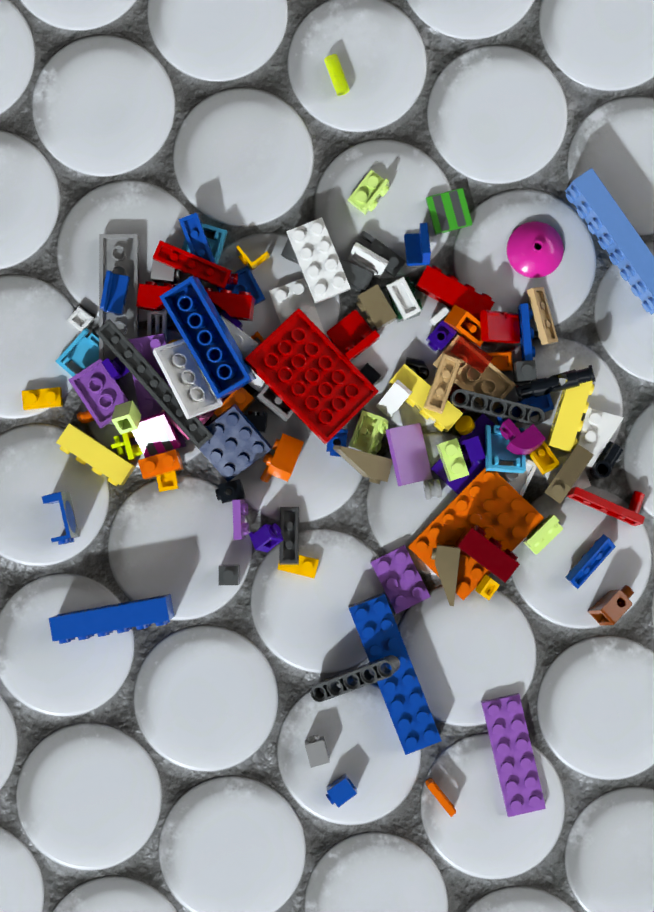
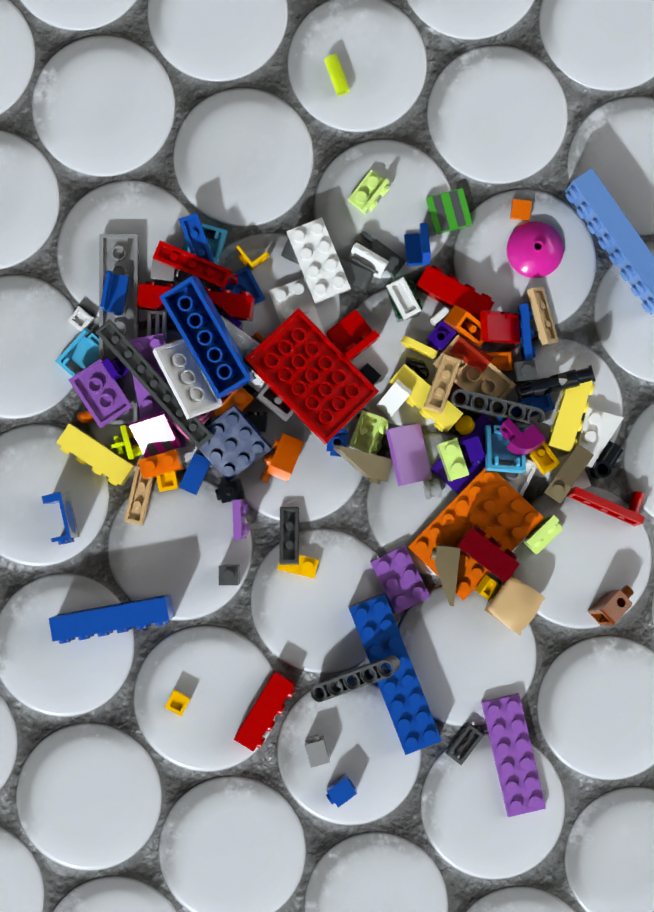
yellow plate [22,387,63,410] -> none
yellowish green brick [111,400,141,434] -> none
dark purple brick [249,523,283,552] -> none
dark tan brick [356,284,397,331] -> none
orange tile [425,778,456,817] -> none
blue plate [565,534,616,589] -> none
none -> tan tile [124,465,154,525]
none -> yellow plate [164,689,191,716]
none -> blue tile [179,453,211,495]
none -> red brick [234,670,296,752]
none -> light yellow tile [401,336,438,359]
none -> dark grey tile [445,722,485,765]
none -> tan piece [484,575,545,635]
none -> orange tile [510,199,532,221]

